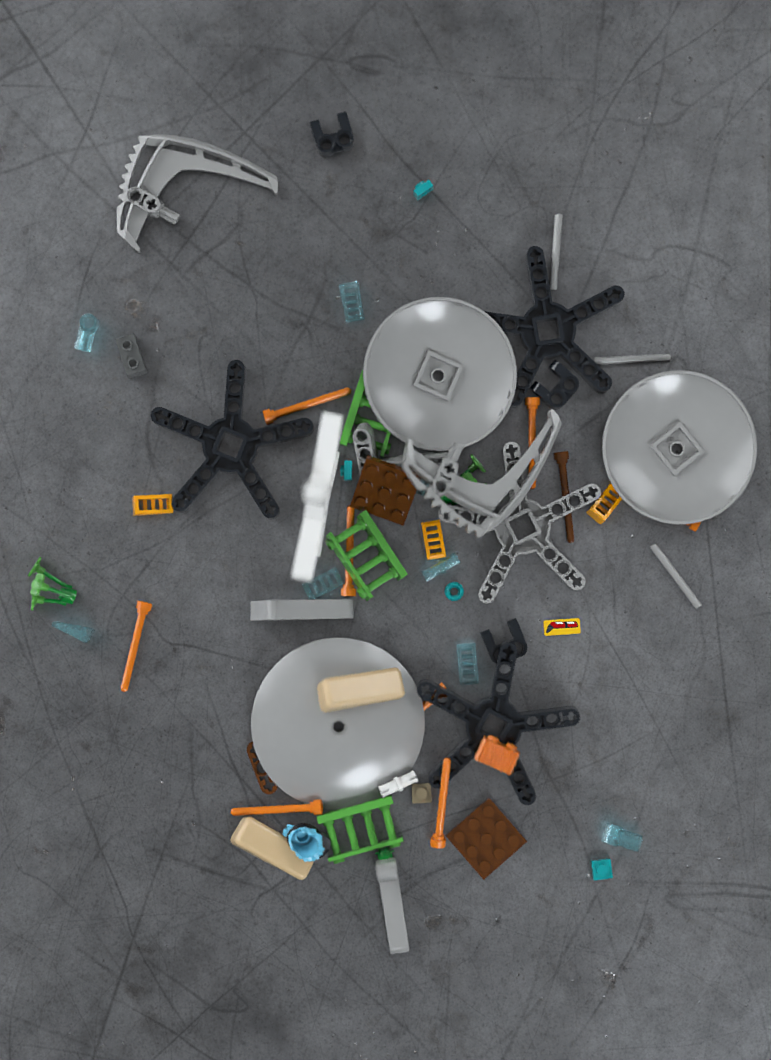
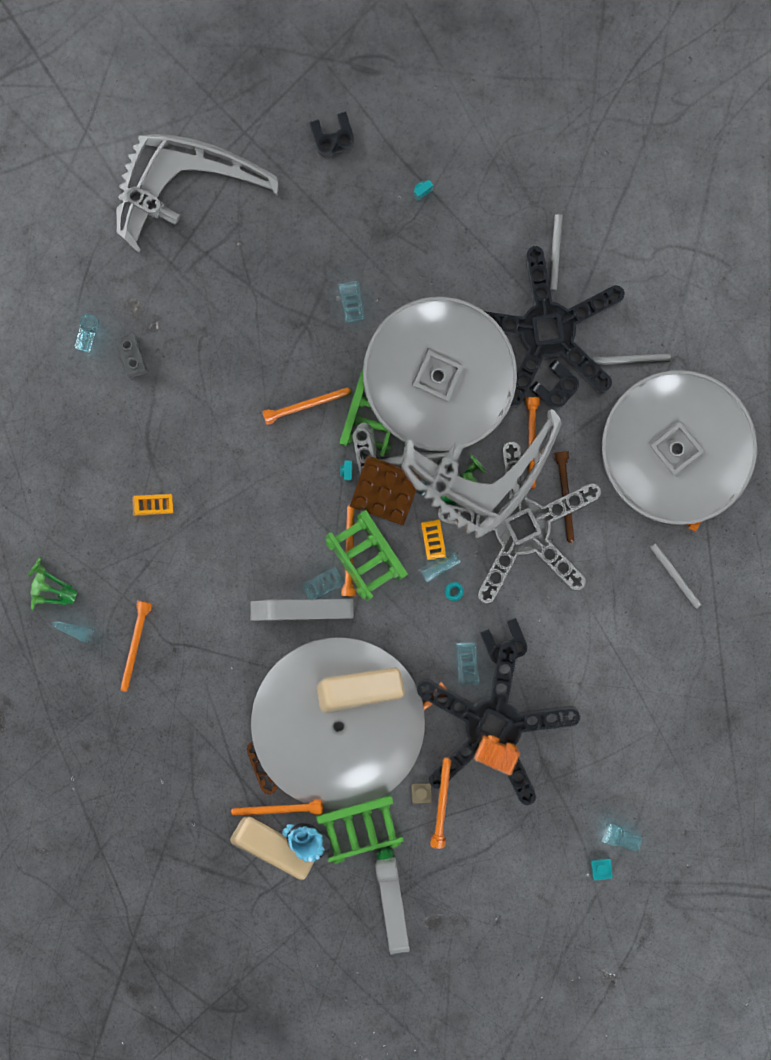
black beam [150,360,314,519] -> none
white beam [292,411,343,582] -> none
white pin [378,770,418,798] -> none
reddish brown plate [445,797,527,880] -> none
yellow sticker [543,618,581,636] -> none
light orange slope [586,483,622,524] -> none

